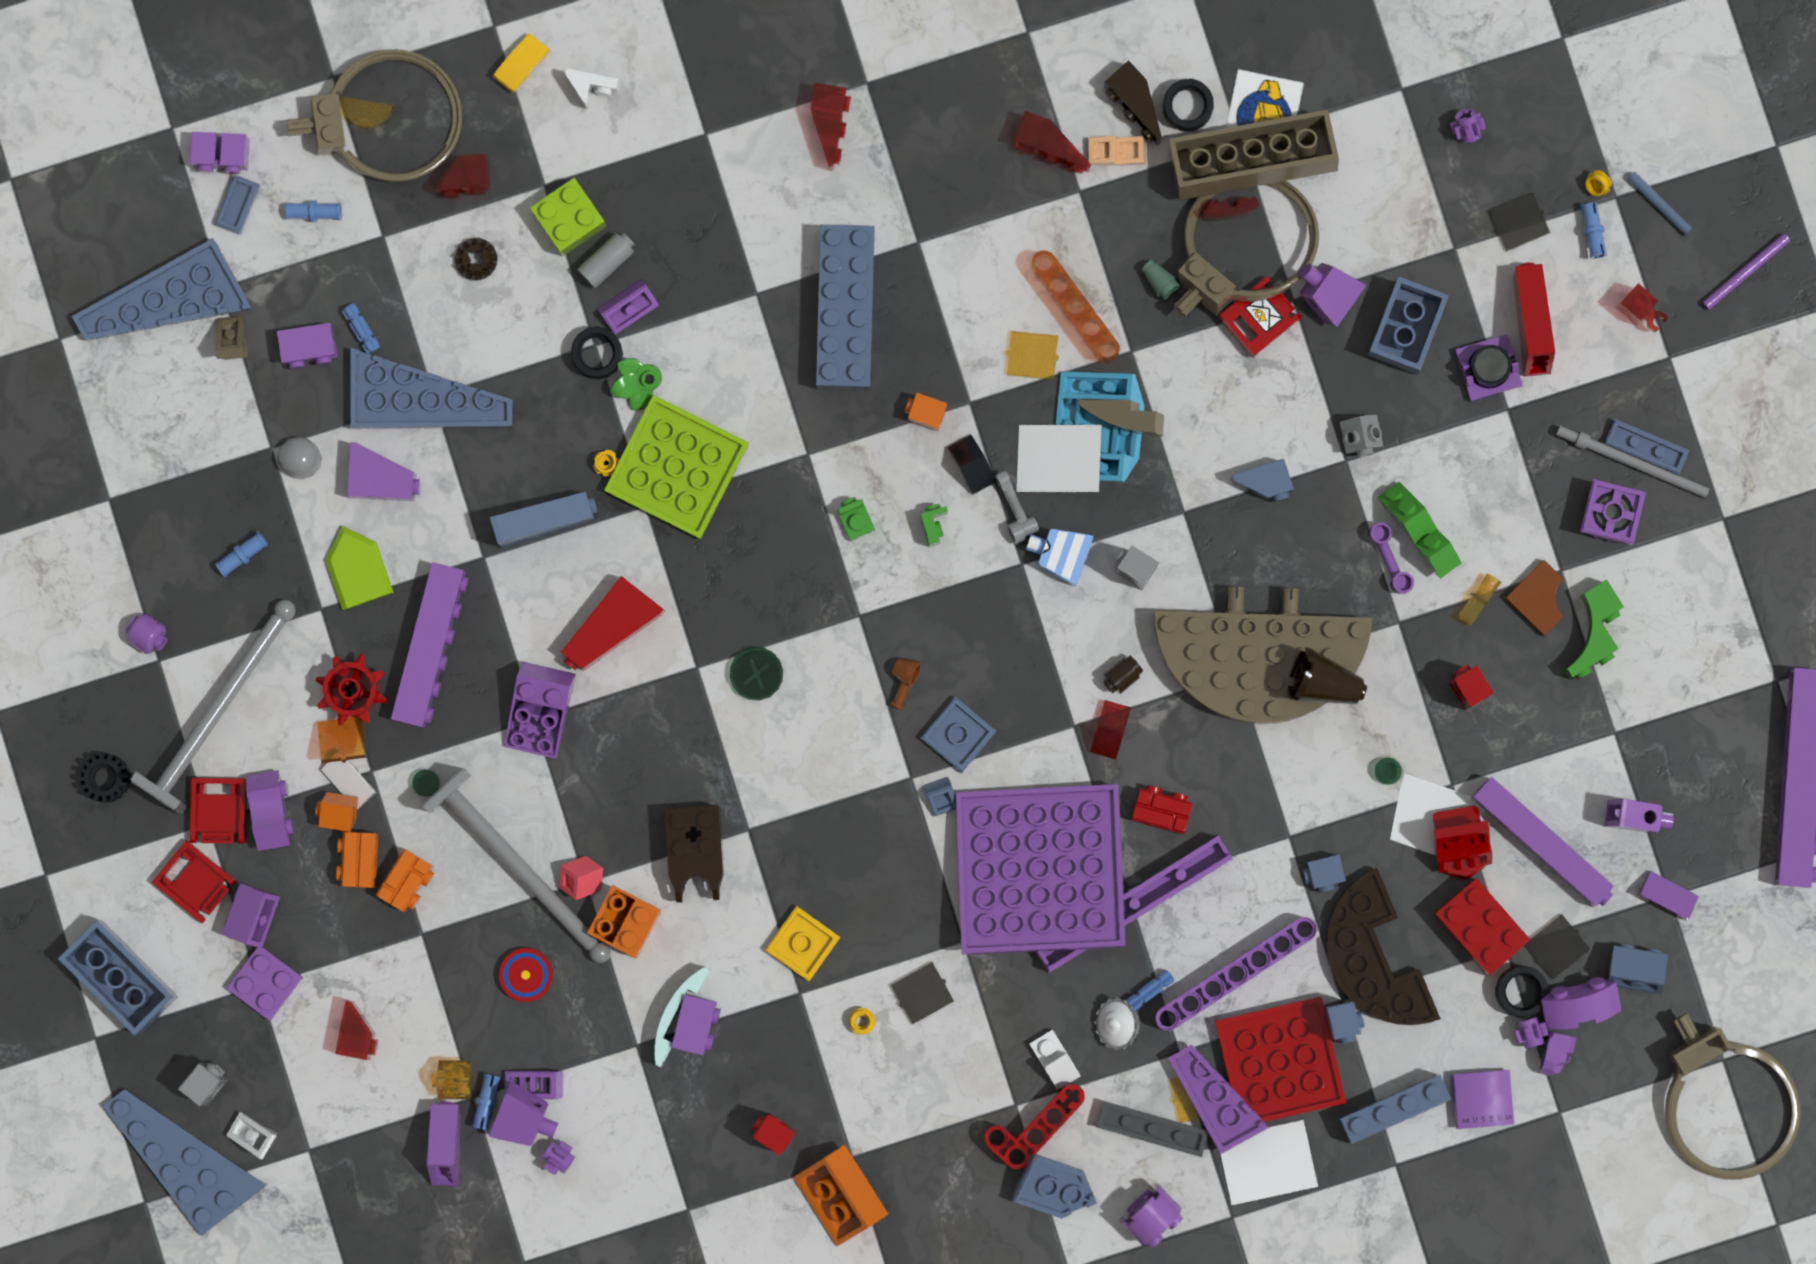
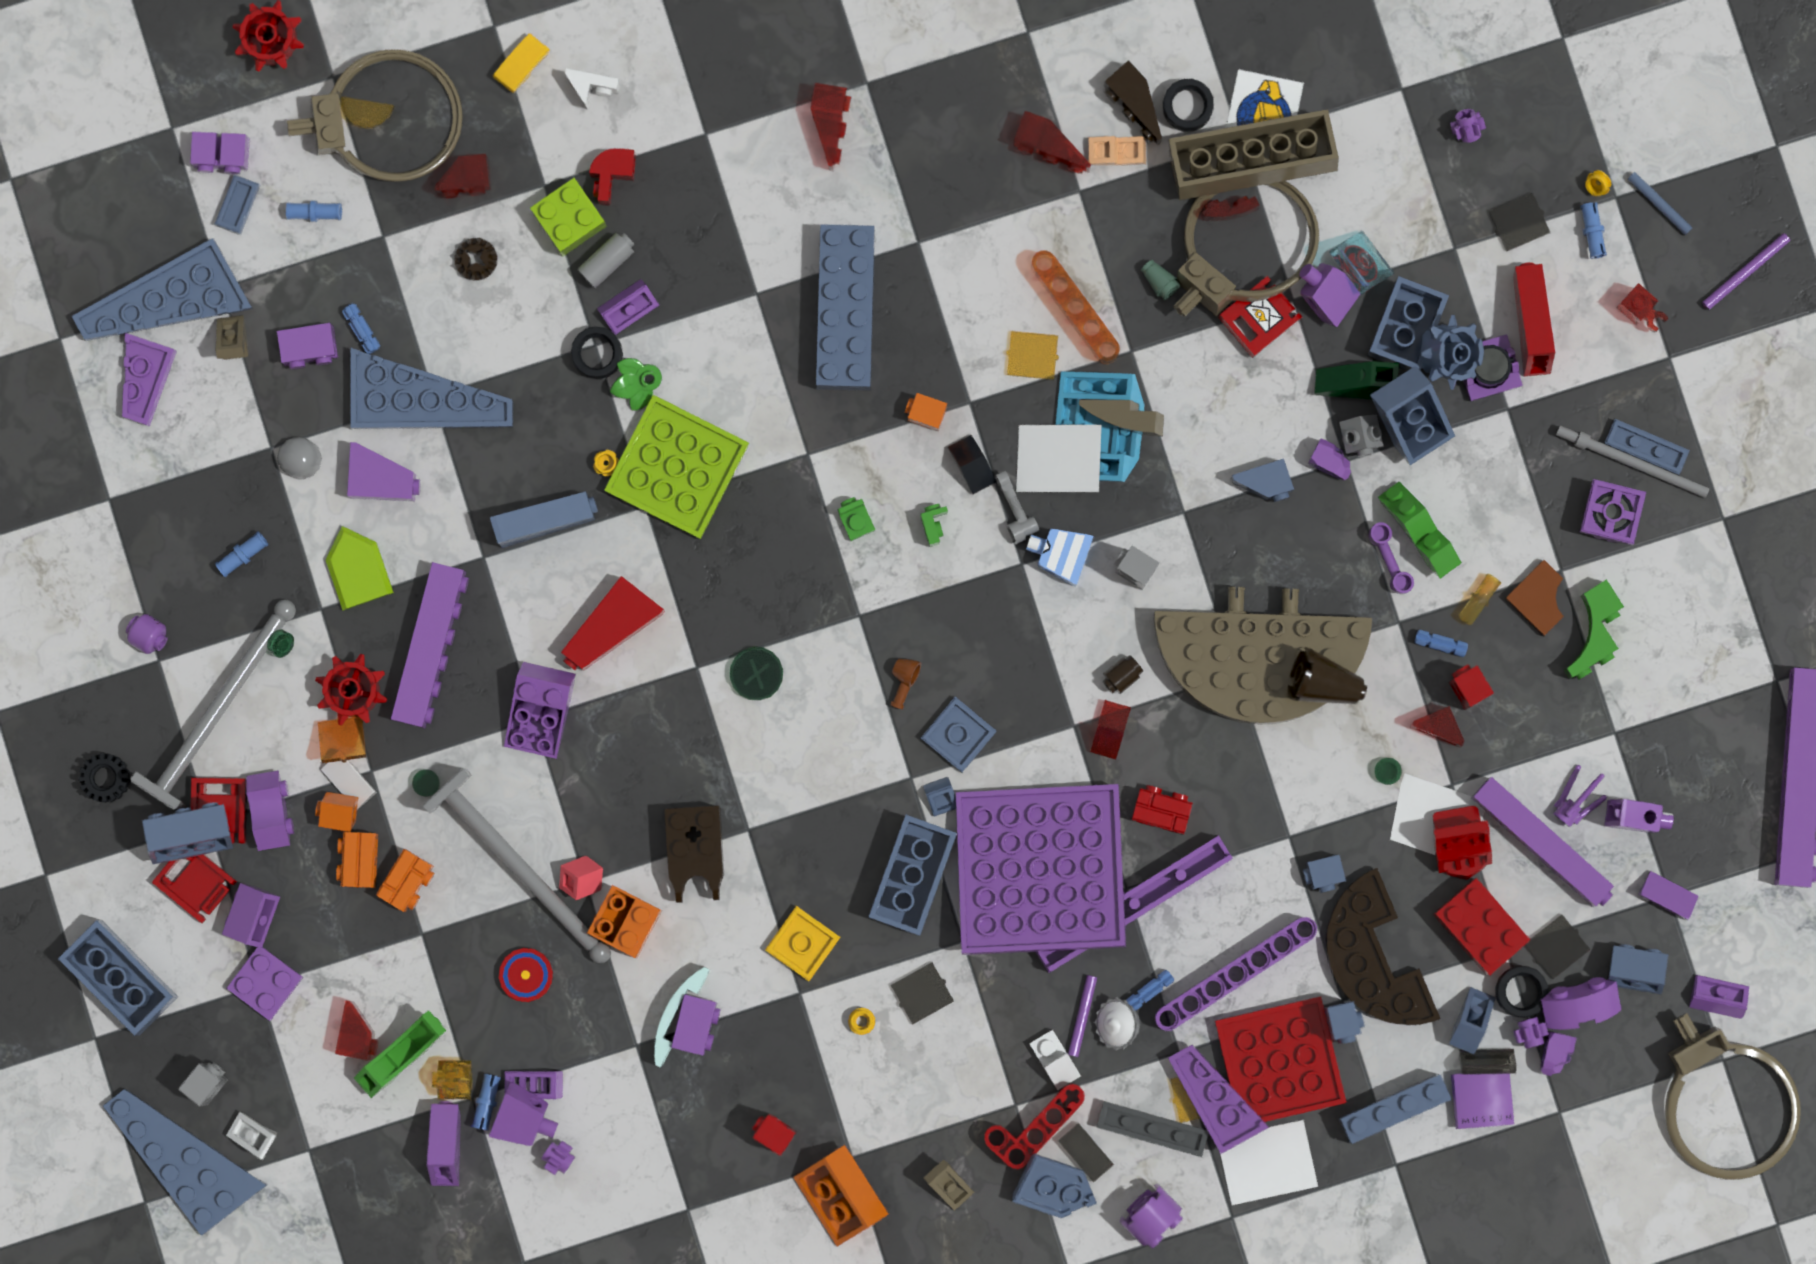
none -> medium lavender wing [122,333,177,427]
none -> sand blue brick [142,803,233,864]
none -> red brick [233,1,304,71]
none -> clear green tile [267,629,294,658]
none -> bright green arch [354,1010,446,1098]
none -> red brick [589,148,636,205]
none -> sand blue brick [869,815,957,936]
none -> dark tan slope [924,1159,974,1211]
none -> clear smoke tile [1058,1123,1114,1182]
none -> medium lavender bar [1068,975,1097,1057]
none -> medium lavender rock [1308,438,1351,481]
none -> dark green slope [1314,361,1399,399]
none -> clear light blue tile [1329,231,1394,295]
none -> sand blue brick [1370,366,1455,465]
none -> clear red slope [1410,706,1465,748]
none -> medium blue axle [1415,630,1468,657]
none -> sand blue brick [1420,315,1484,390]
none -> sand blue slope [1449,987,1496,1054]
none -> clear smoke tile [1459,1049,1517,1075]
none -> medium lavender plant [1553,765,1607,827]
none -> medium lavender slope [1689,975,1749,1019]

